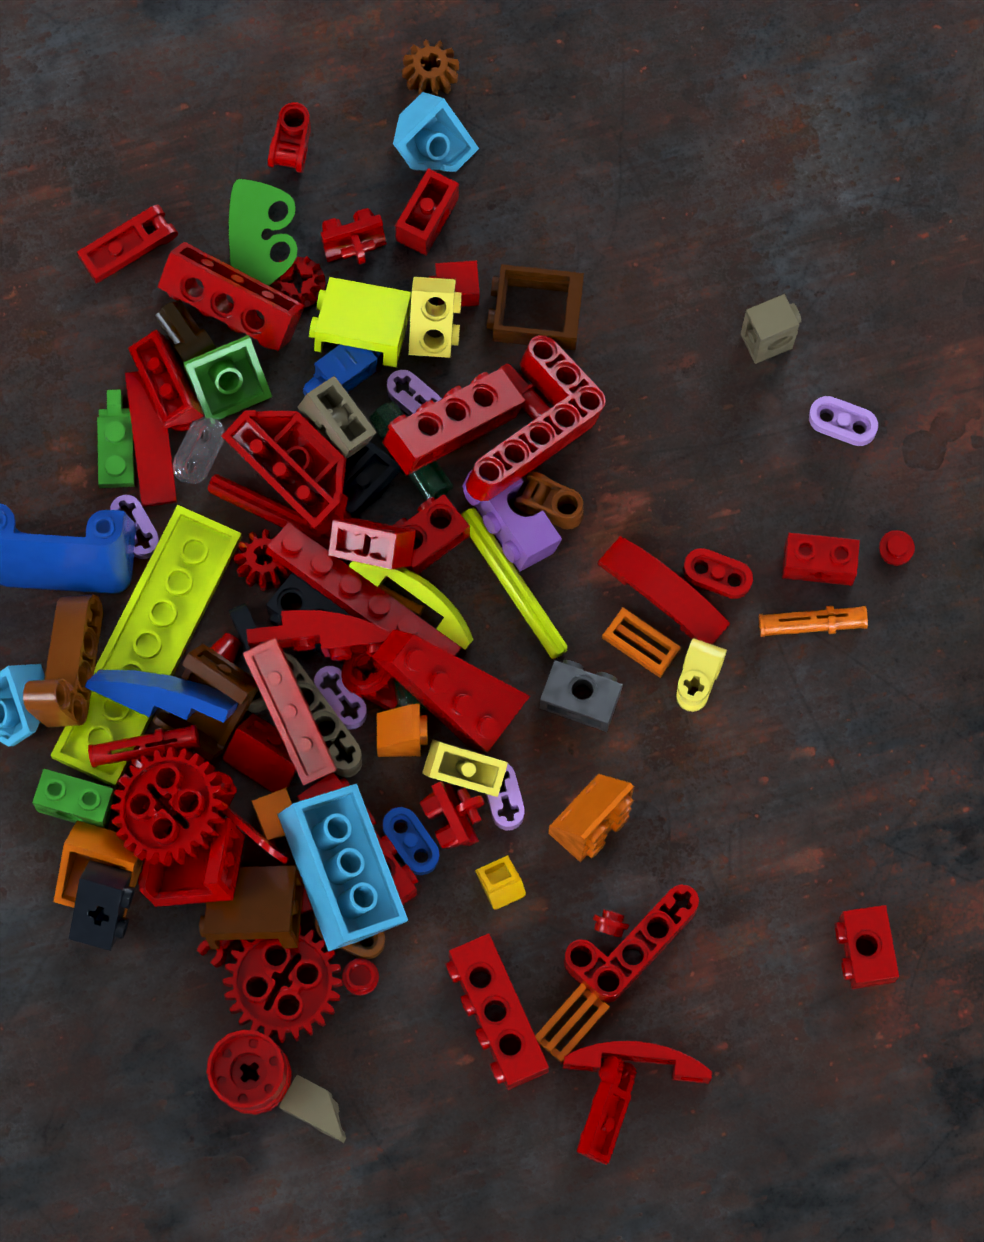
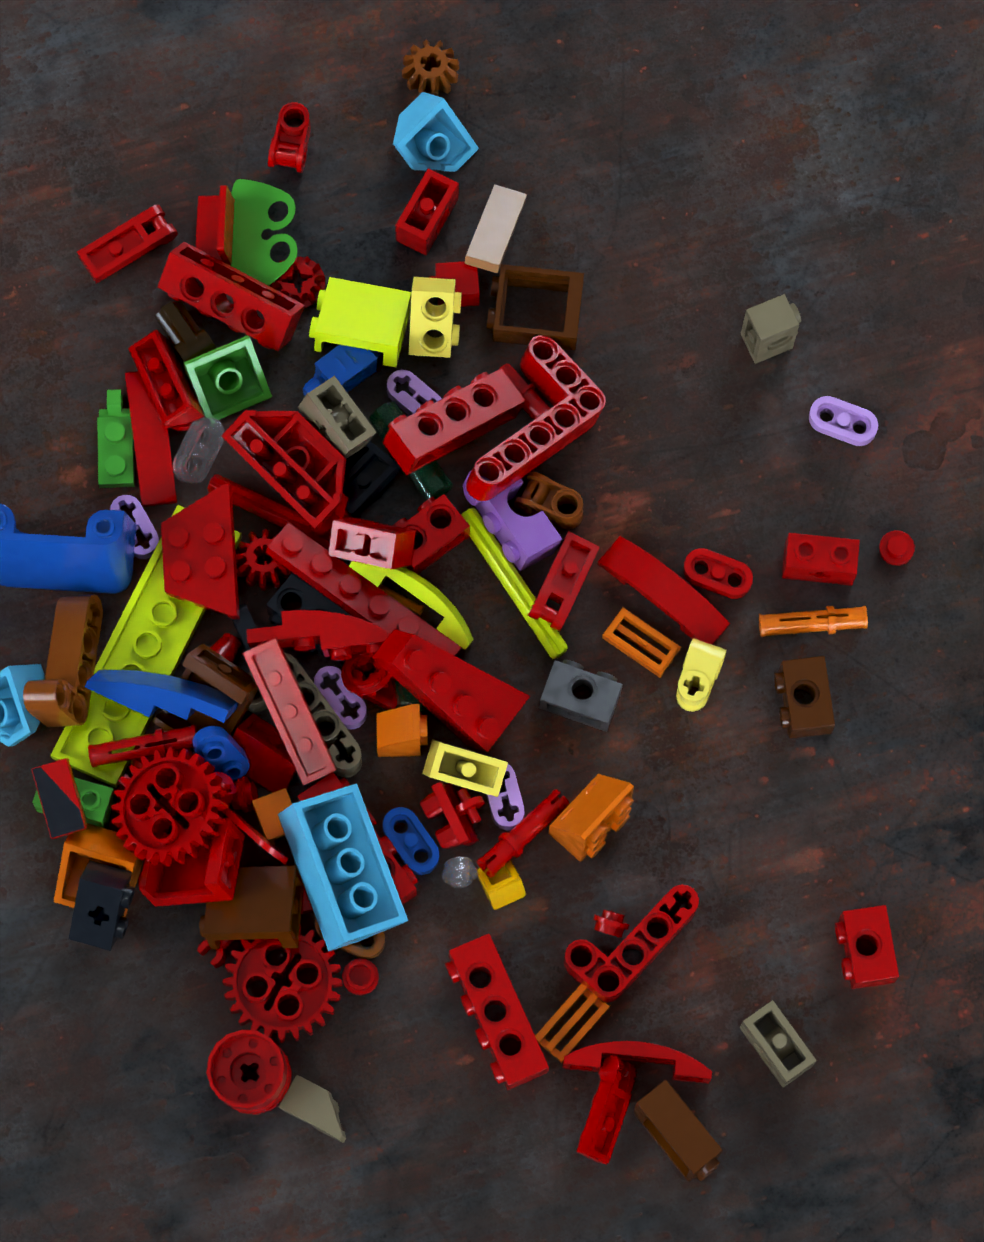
red hips [320,208,387,265] -> none
none -> black tile [31,758,88,839]
none -> red wing [161,484,240,620]
none -> blue plate [192,726,250,781]
none -> red panel [195,185,235,265]
none -> red plate [231,776,258,813]
none -> clear plate [441,857,478,888]
none -> tile [464,184,527,274]
none -> red pin [477,789,570,878]
none -> red plate [528,531,600,632]
none -> reddish brown window [633,1080,723,1182]
none -> dark tan brick [740,1000,817,1088]
none -> reddish brown brick [774,656,835,739]

